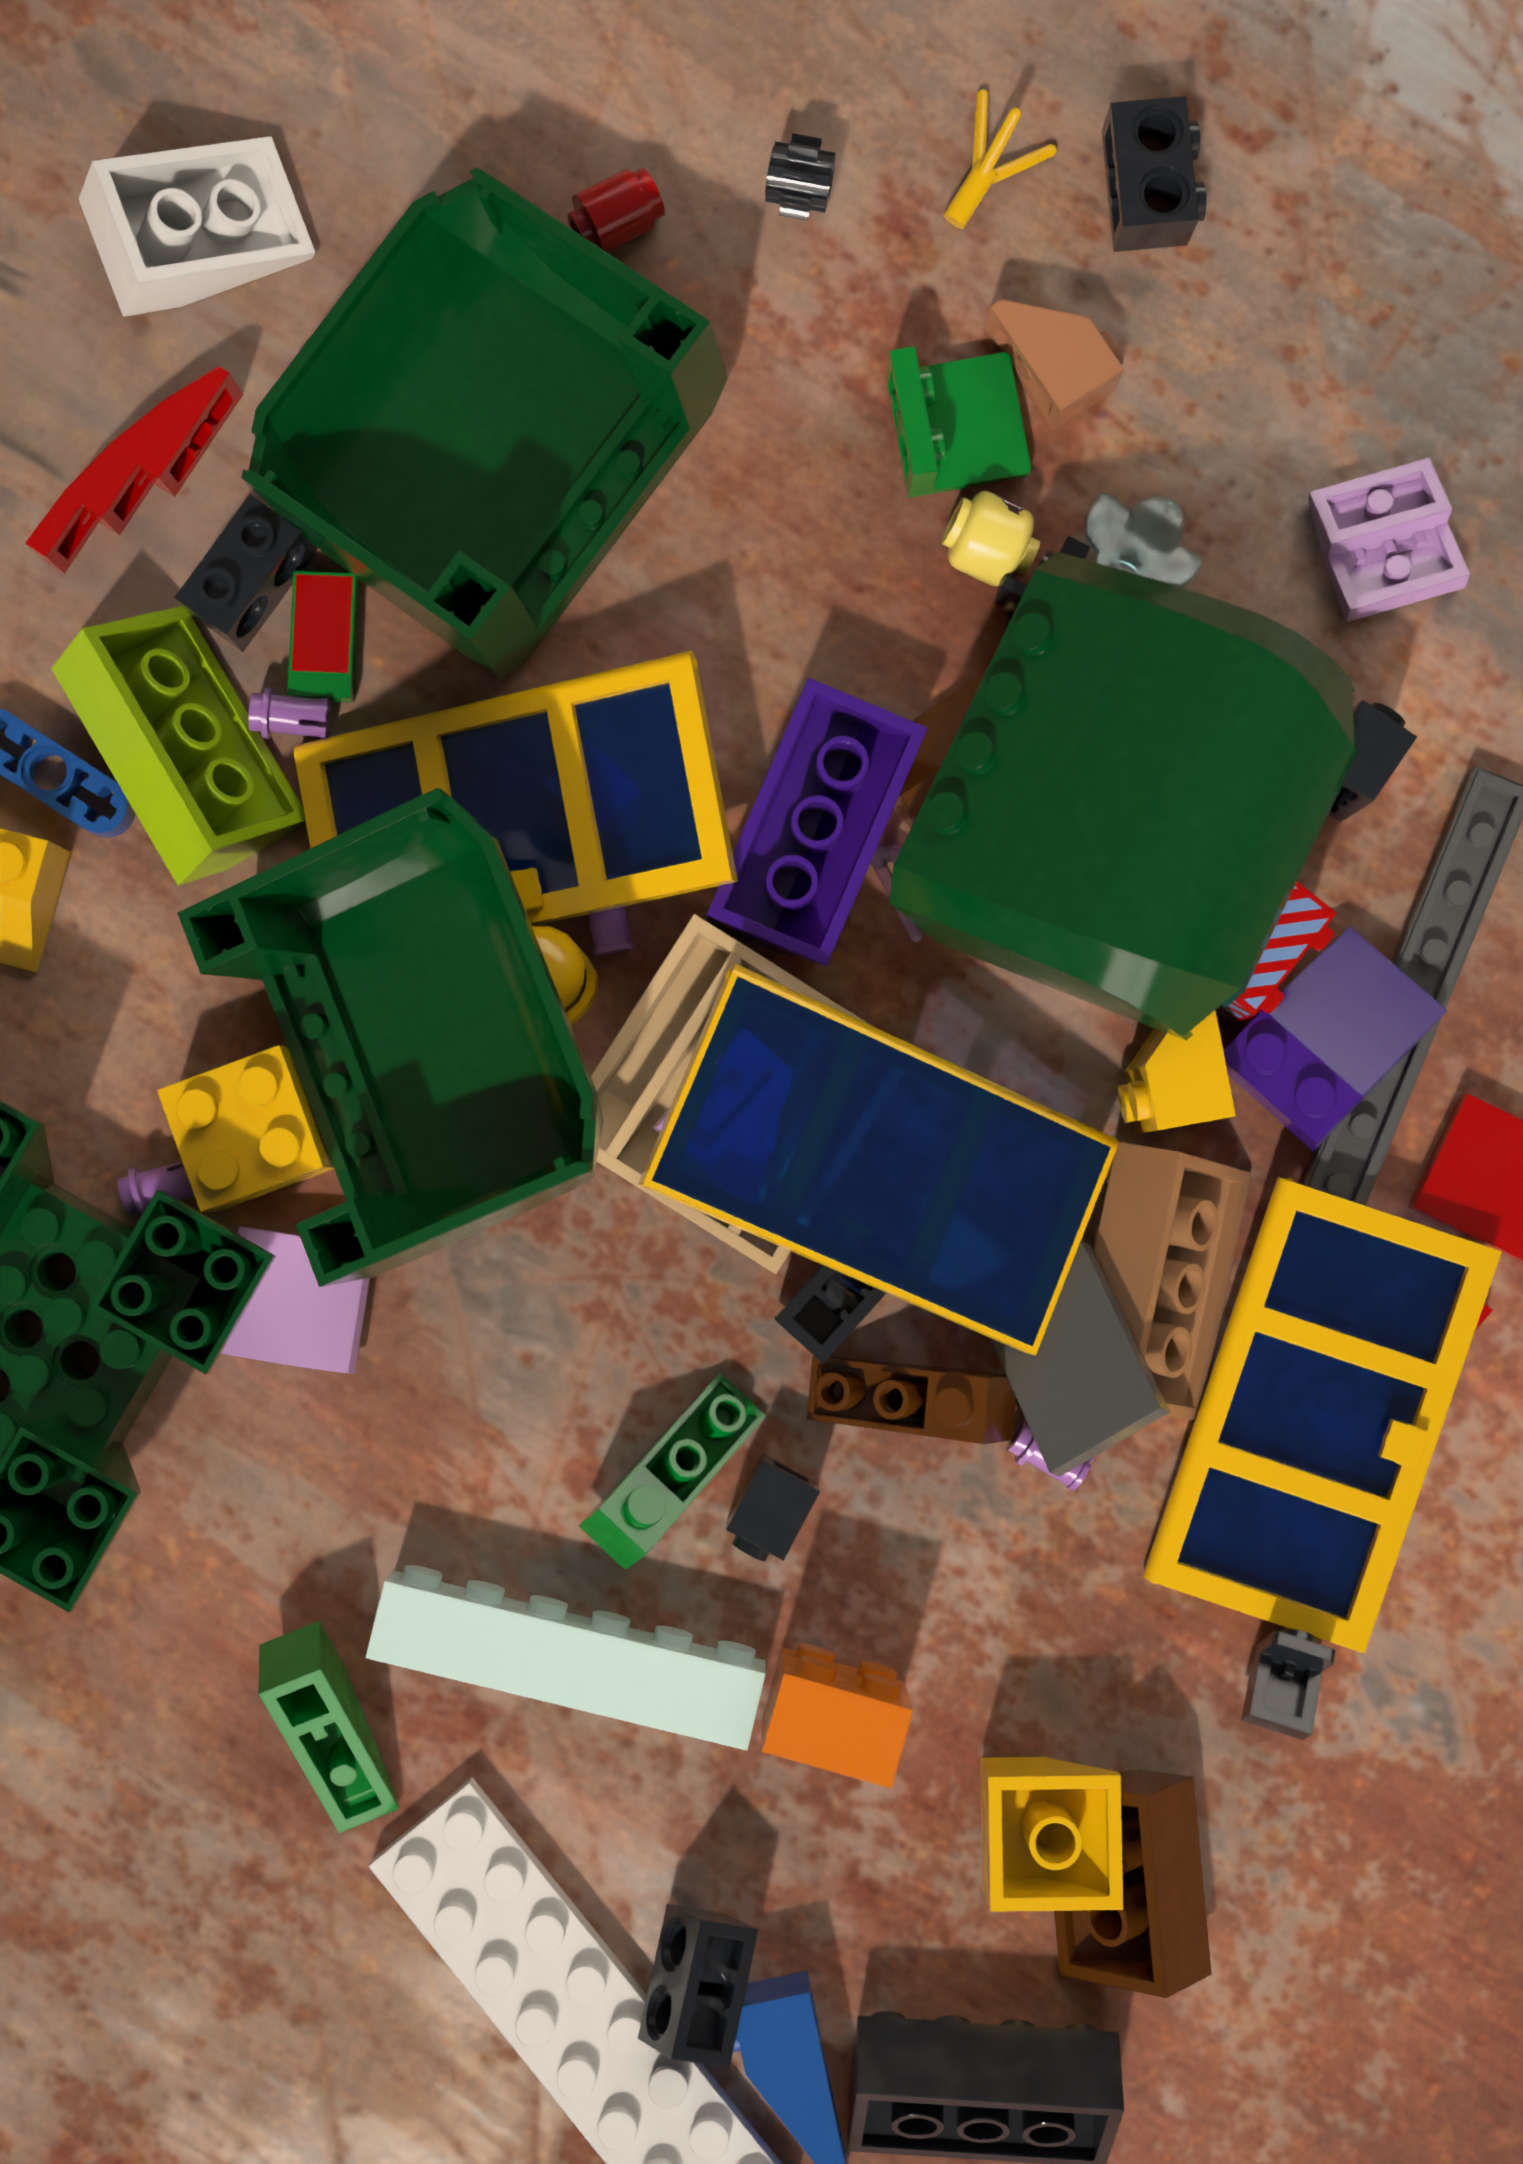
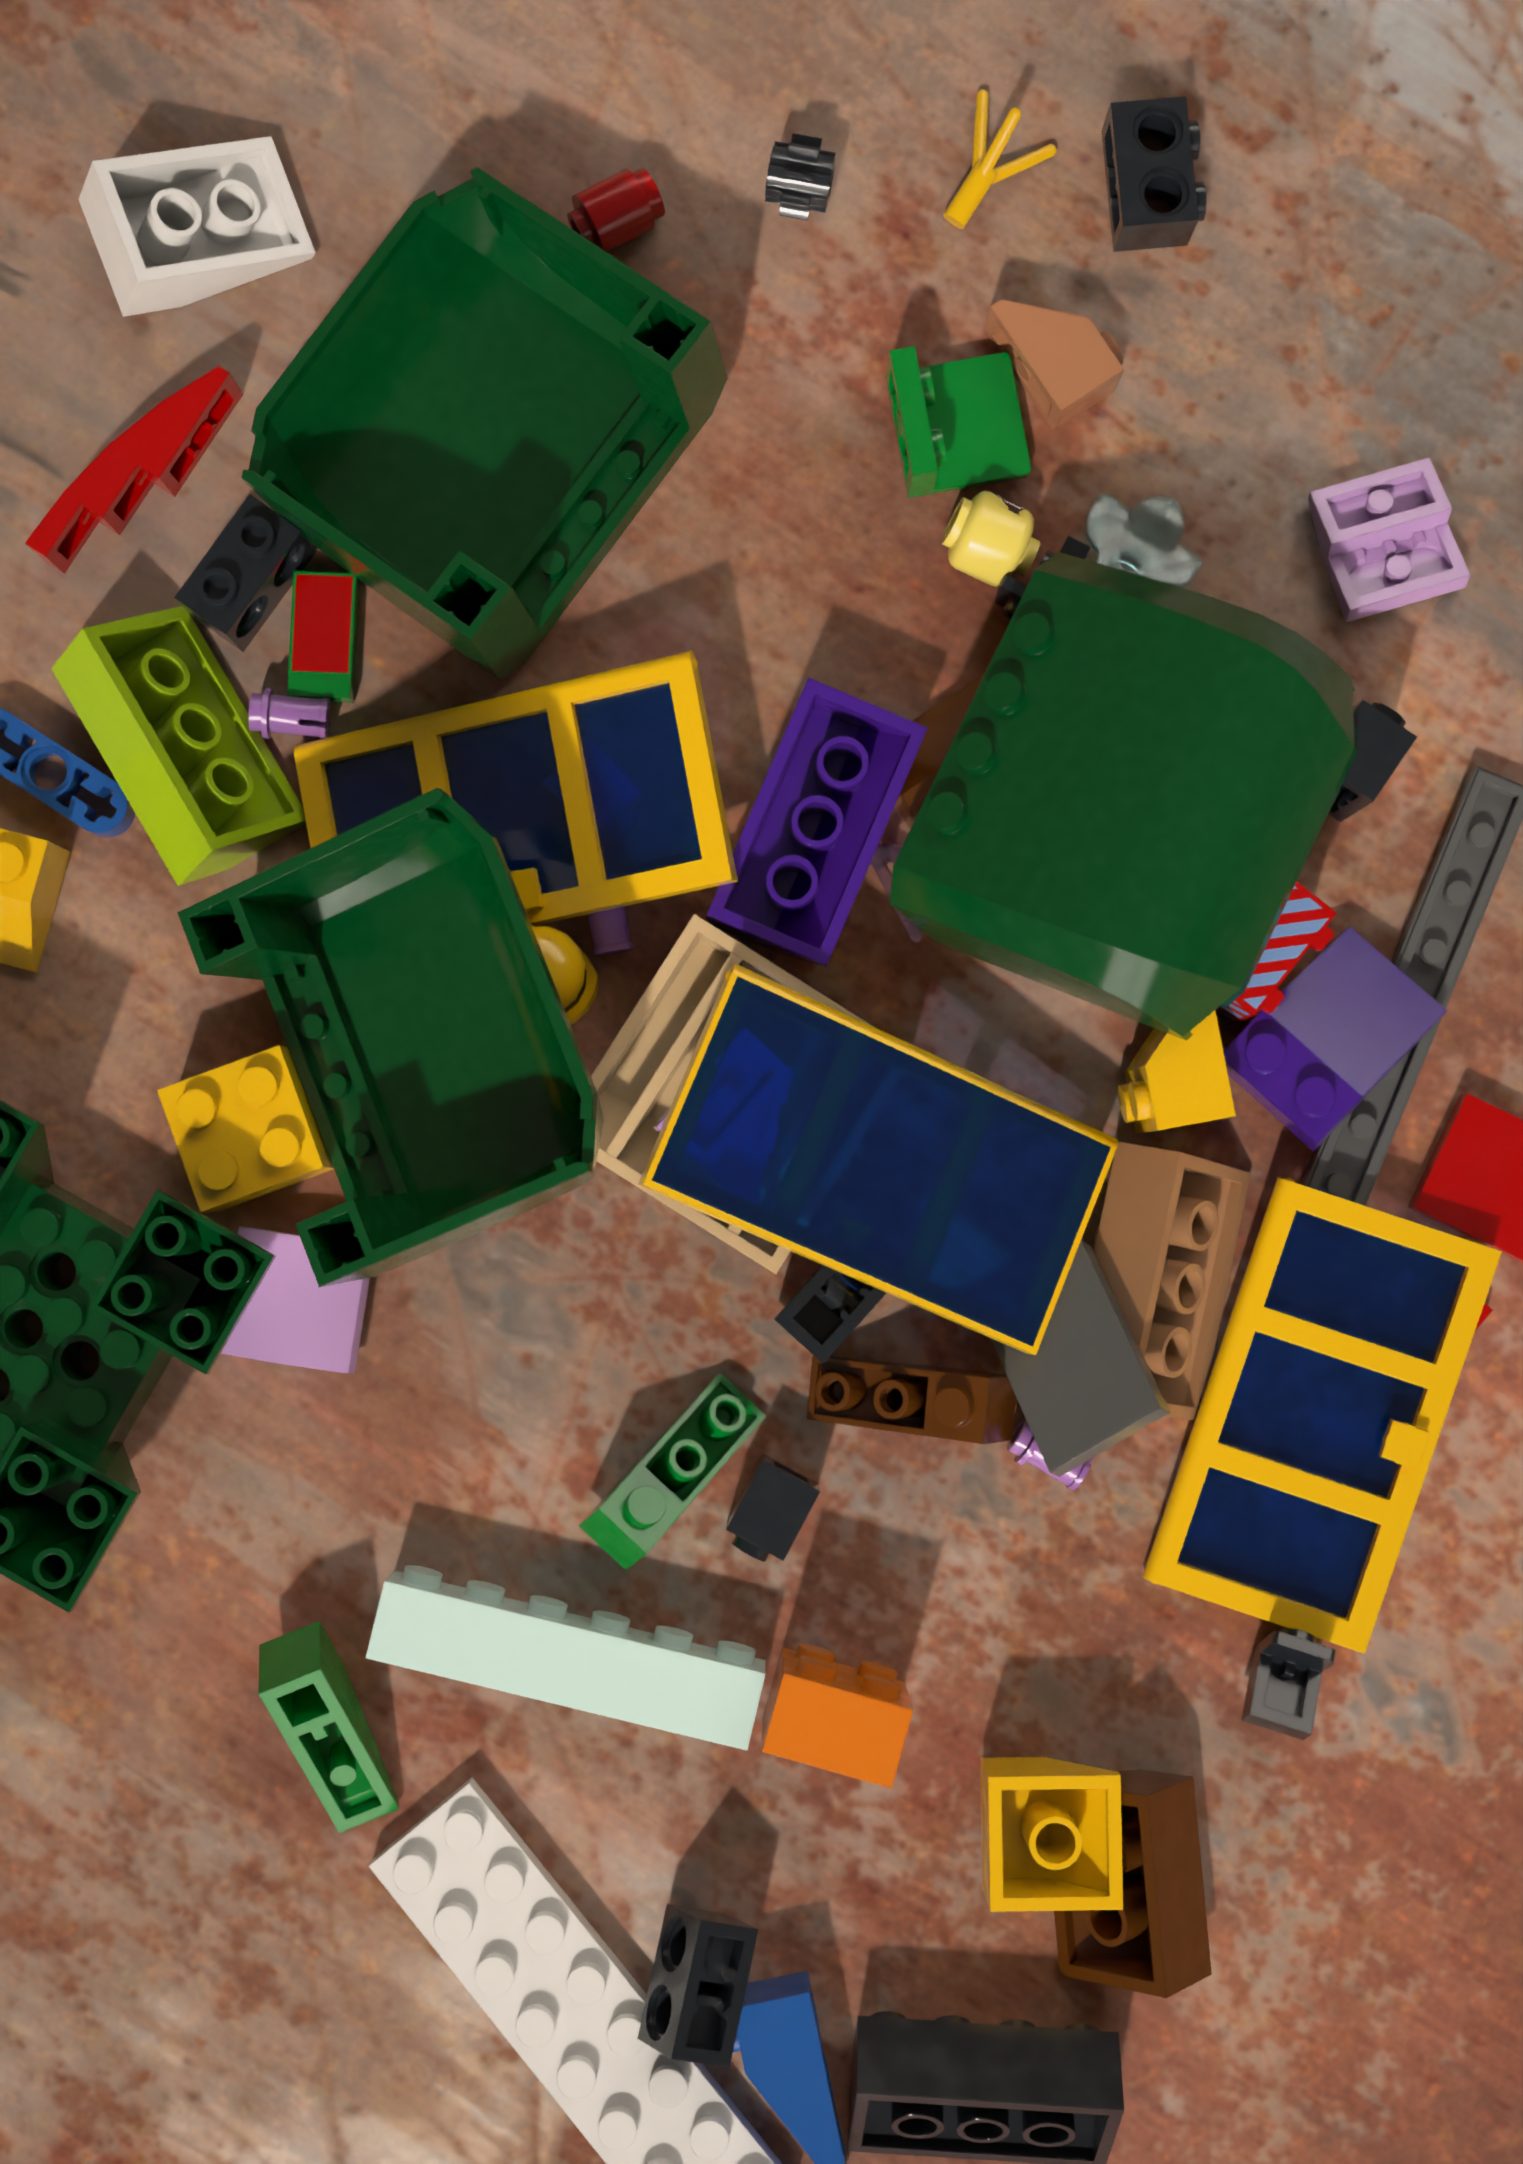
medium lavender pin [118,1161,195,1216] -> none

